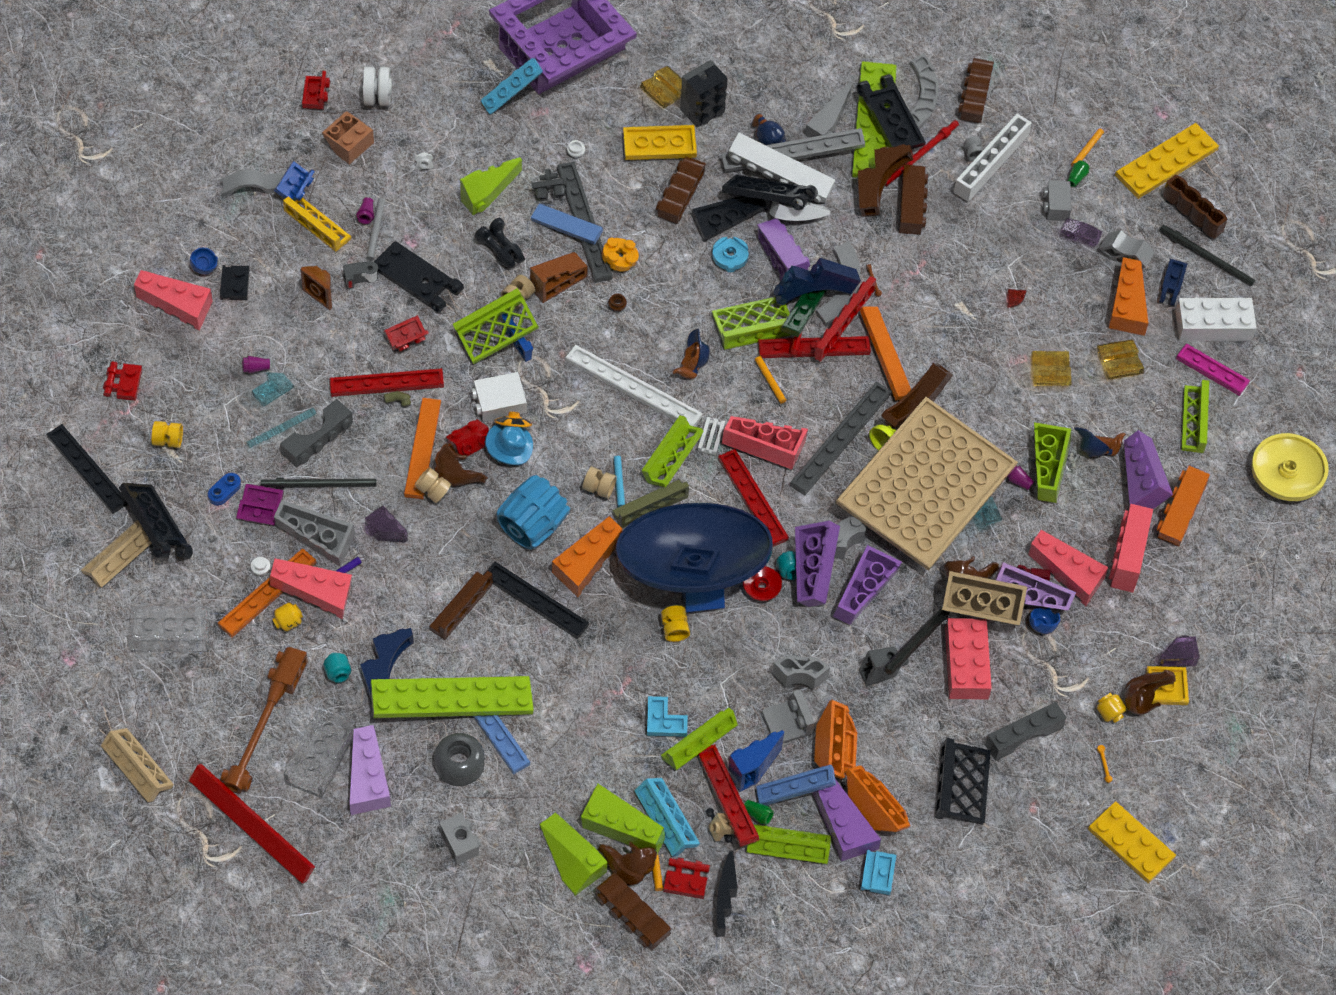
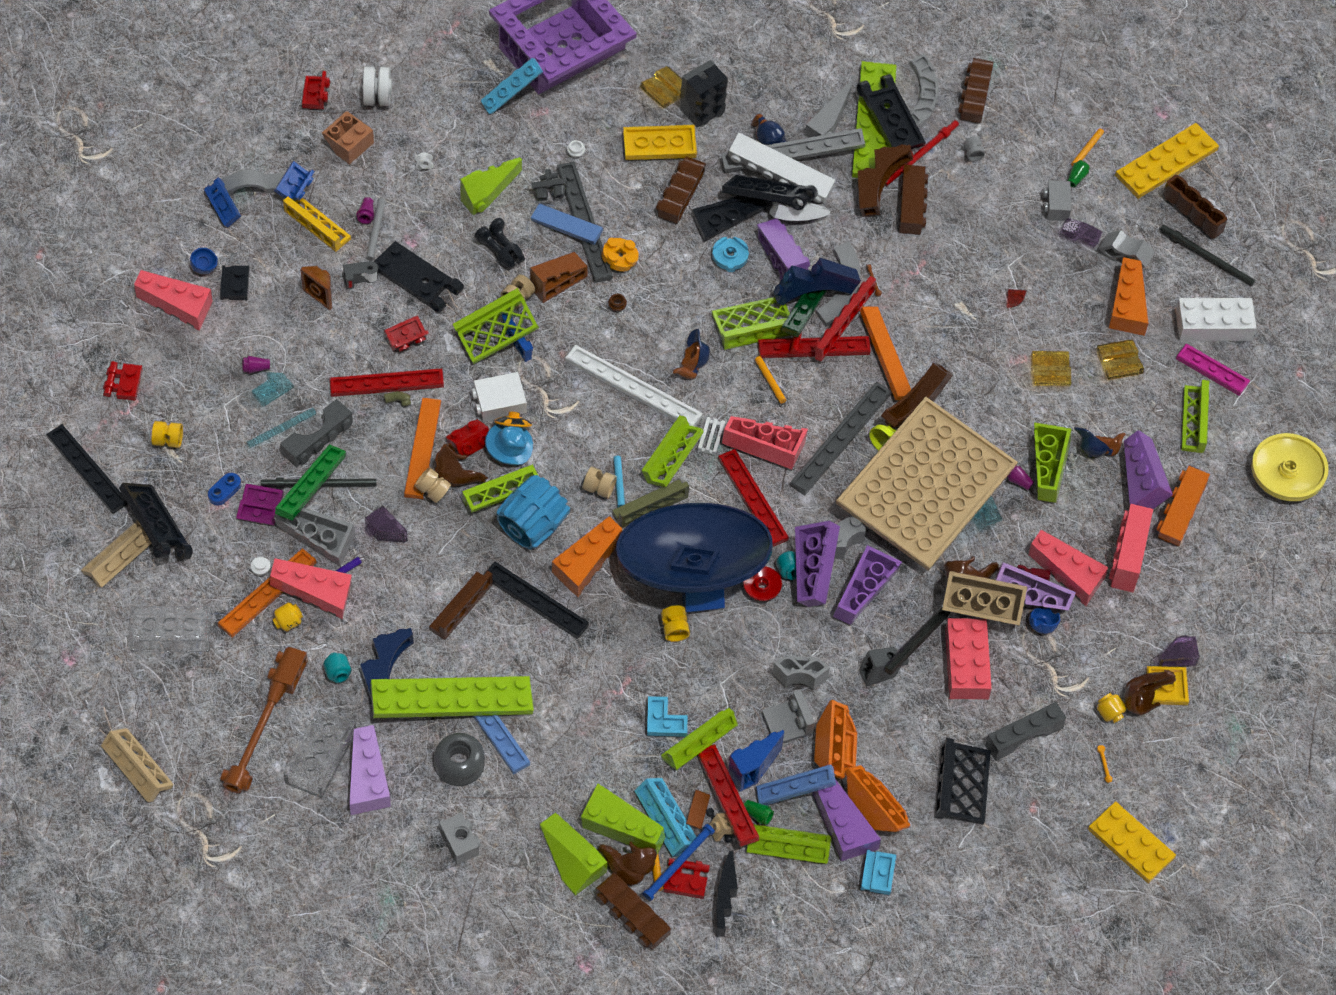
red tile [189,764,315,884] -> none
white brick [954,114,1032,202] -> none
dark blue hinge [1159,259,1188,306] -> none
none -> blue plate [204,177,241,227]
none -> green plate [275,444,346,520]
none -> lime fence [462,464,538,513]
none -> blue bar [642,824,715,901]
none -> dark orange sticker [686,790,710,829]

